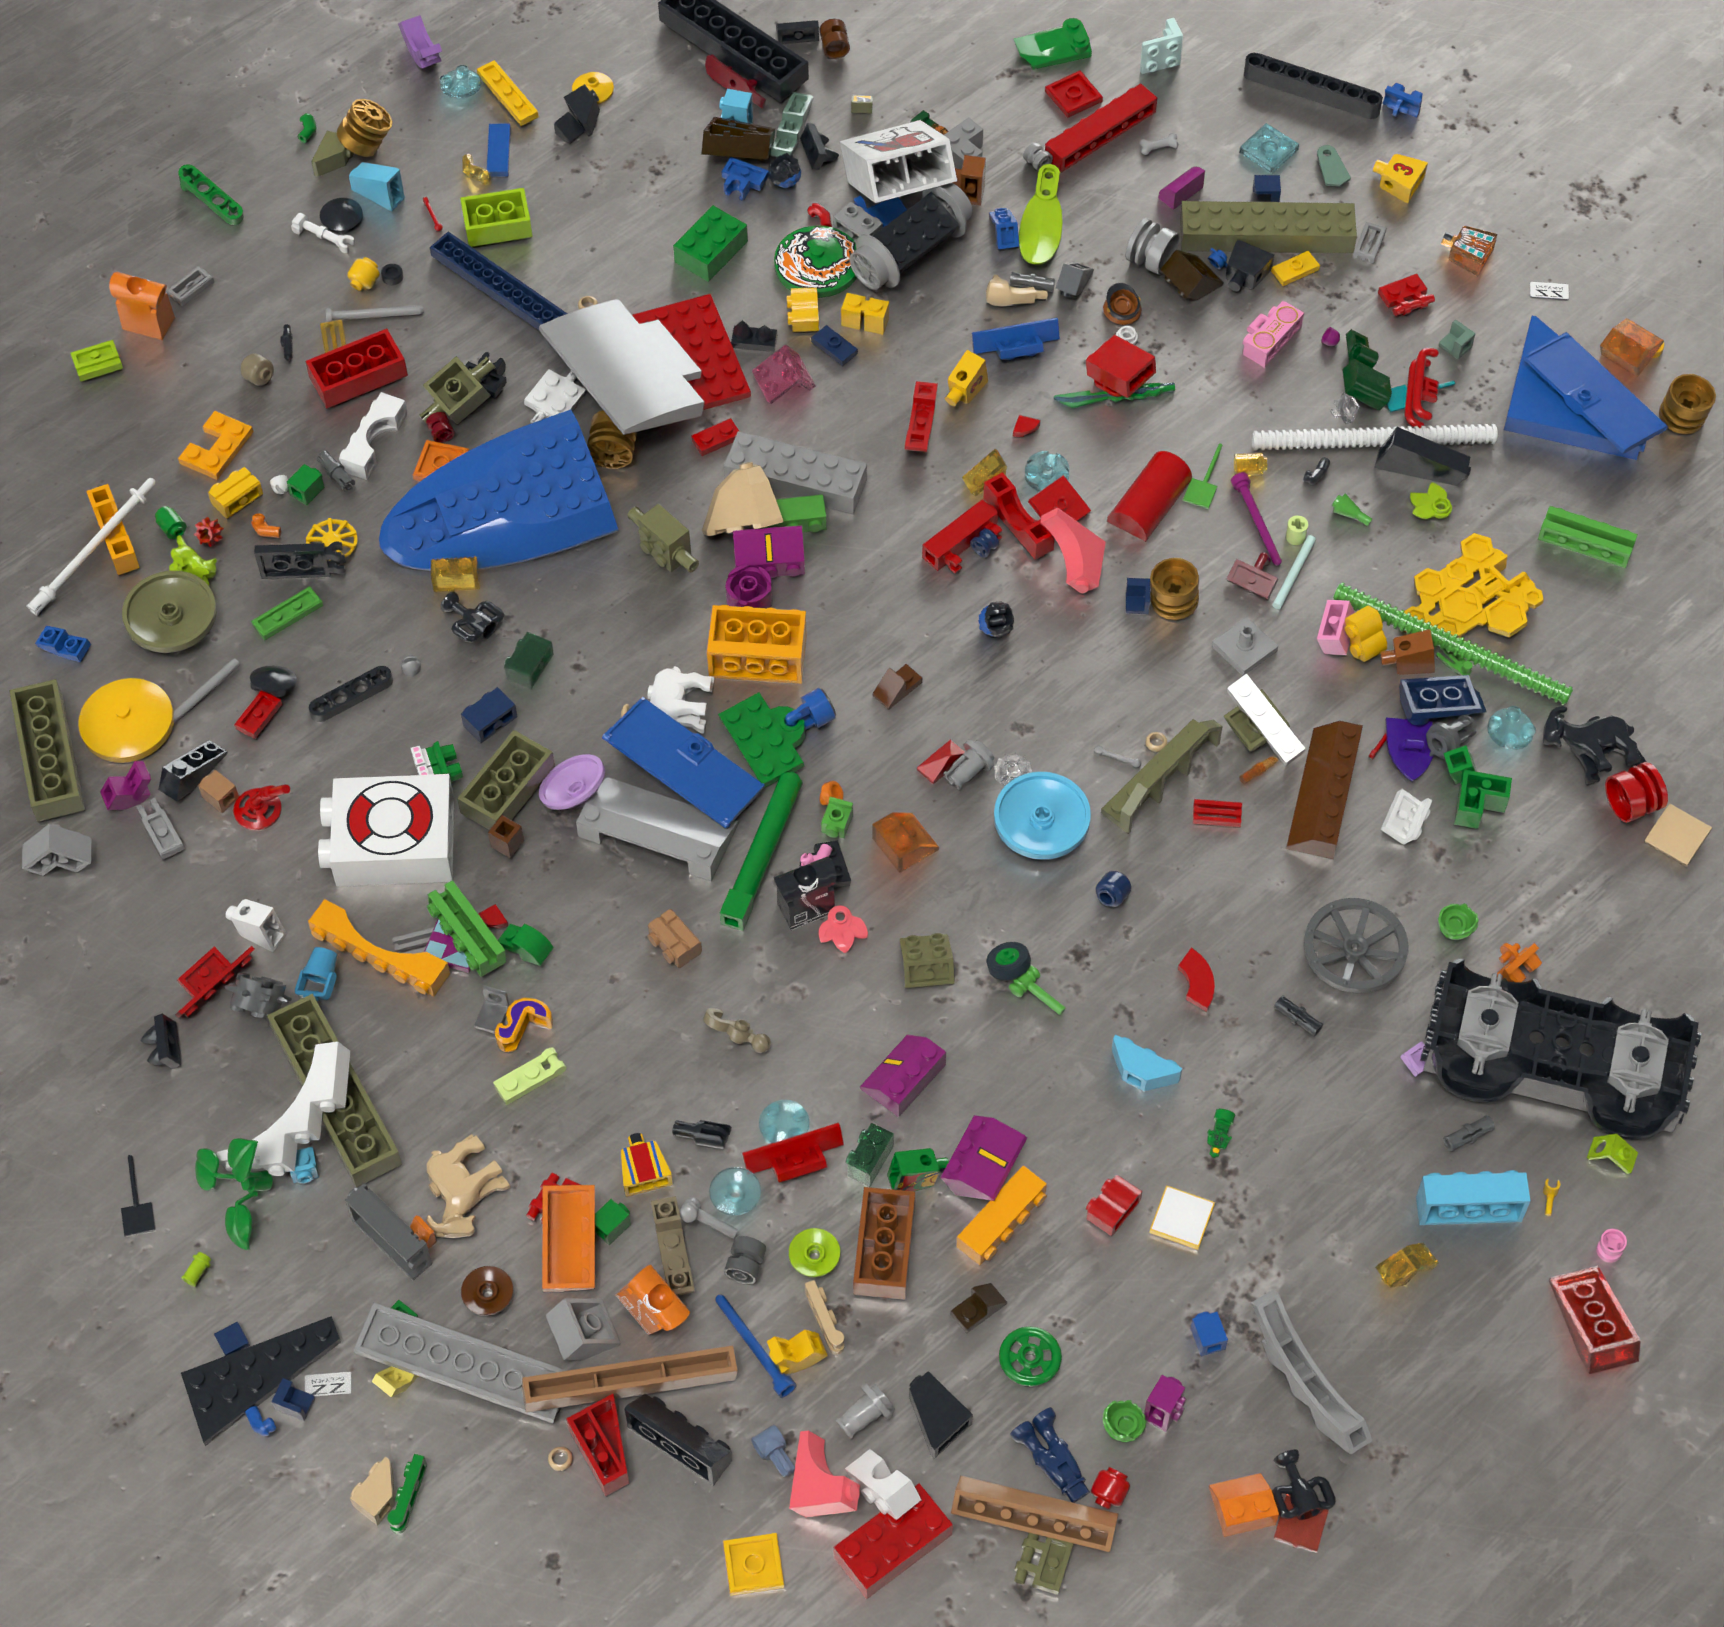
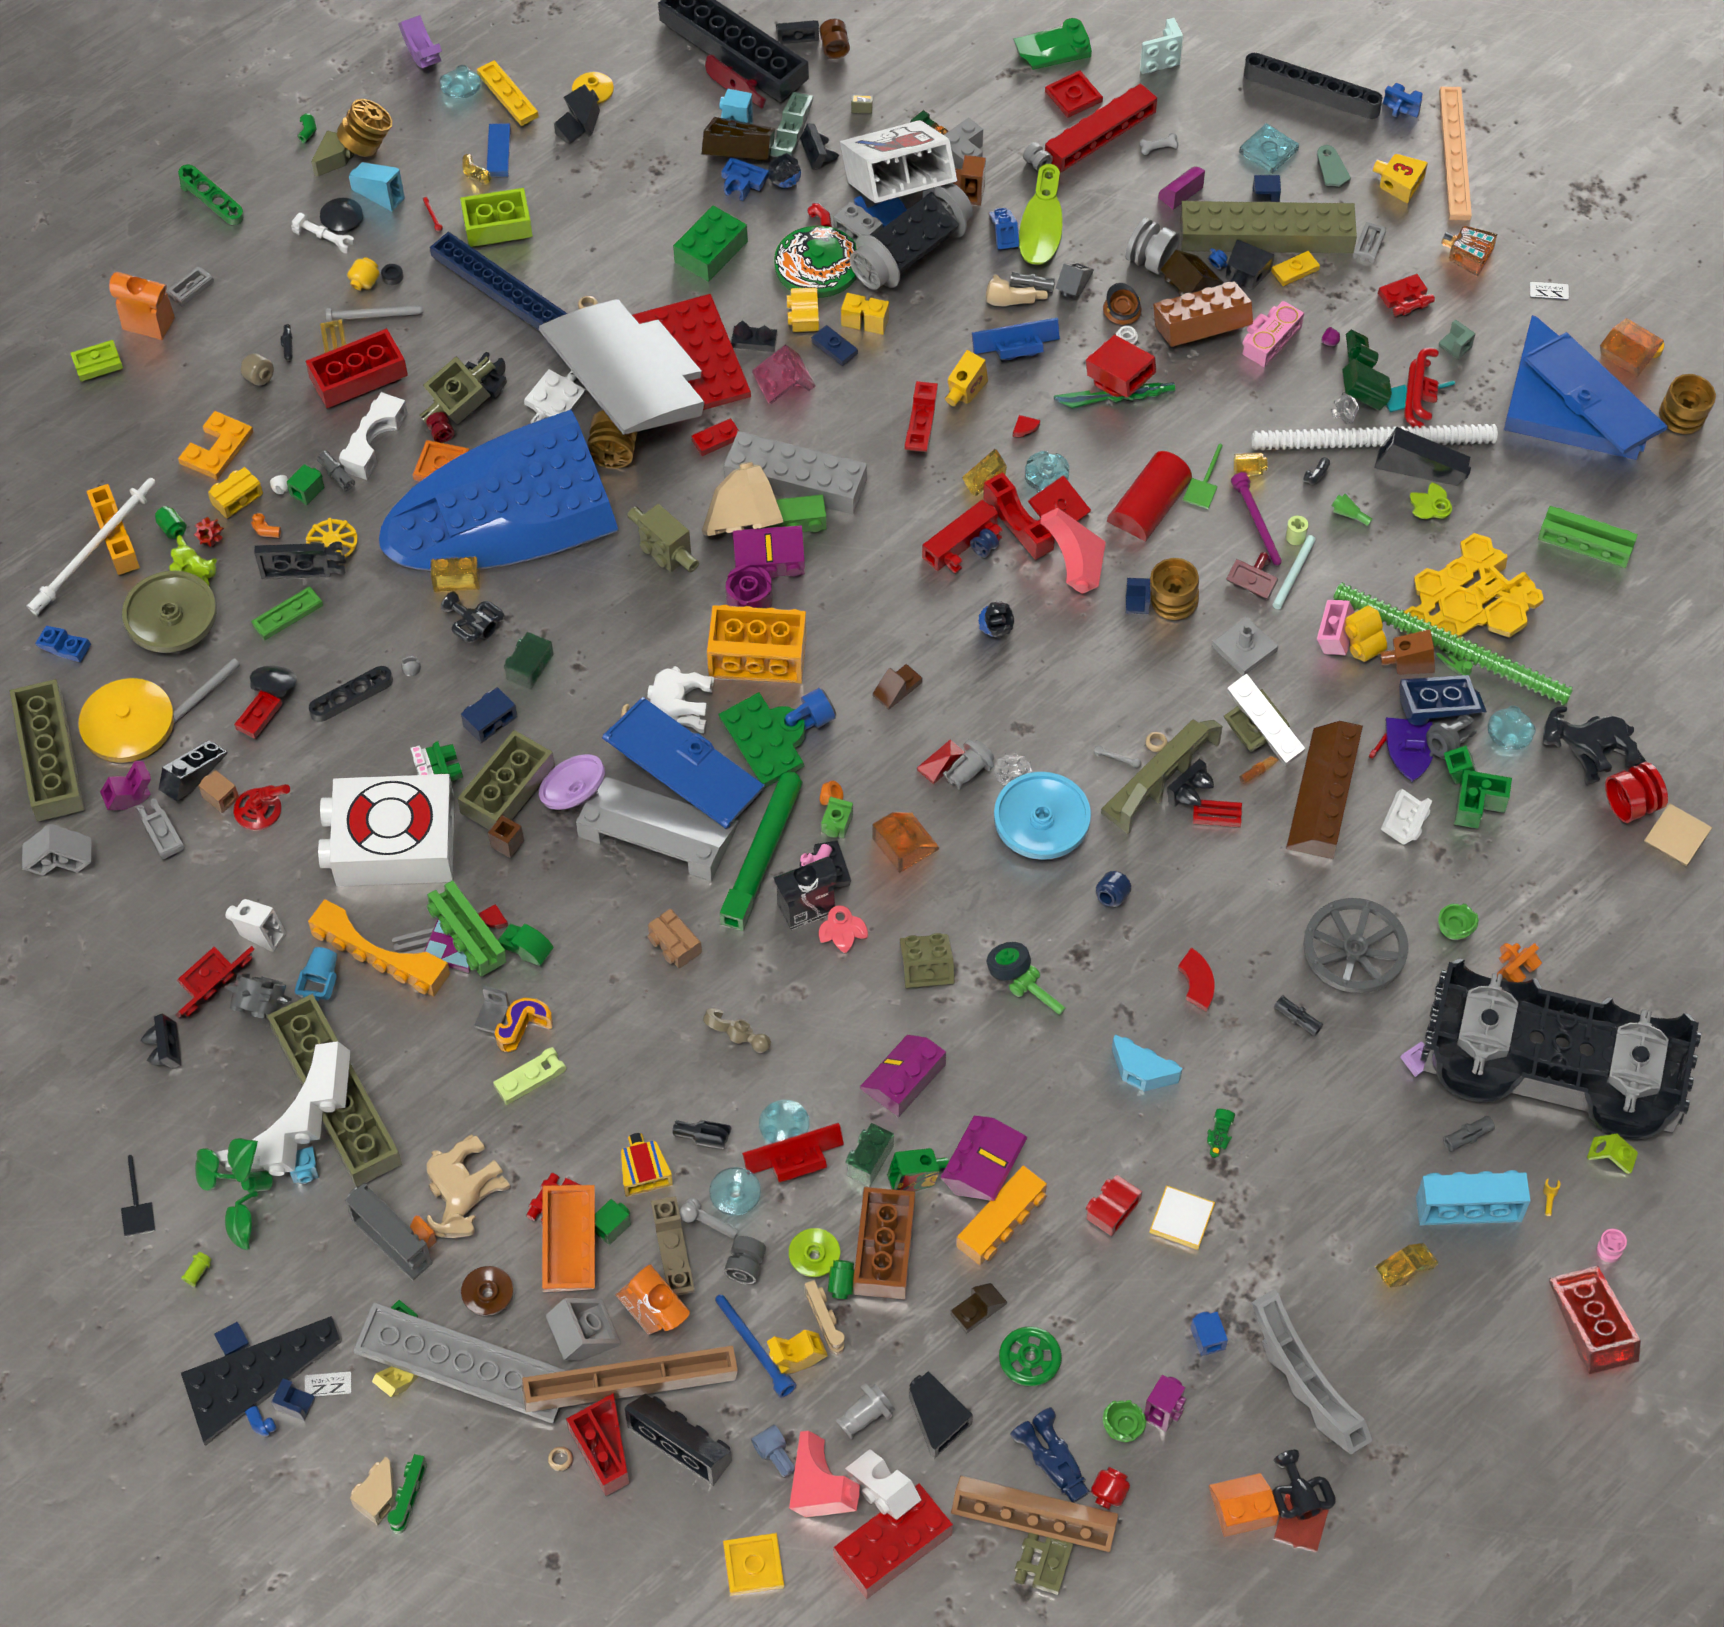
none -> green brick [827,1260,855,1299]
none -> dark orange brick [1153,281,1253,347]
none -> black tile [1167,758,1214,806]
none -> light nougat tile [1439,87,1472,220]

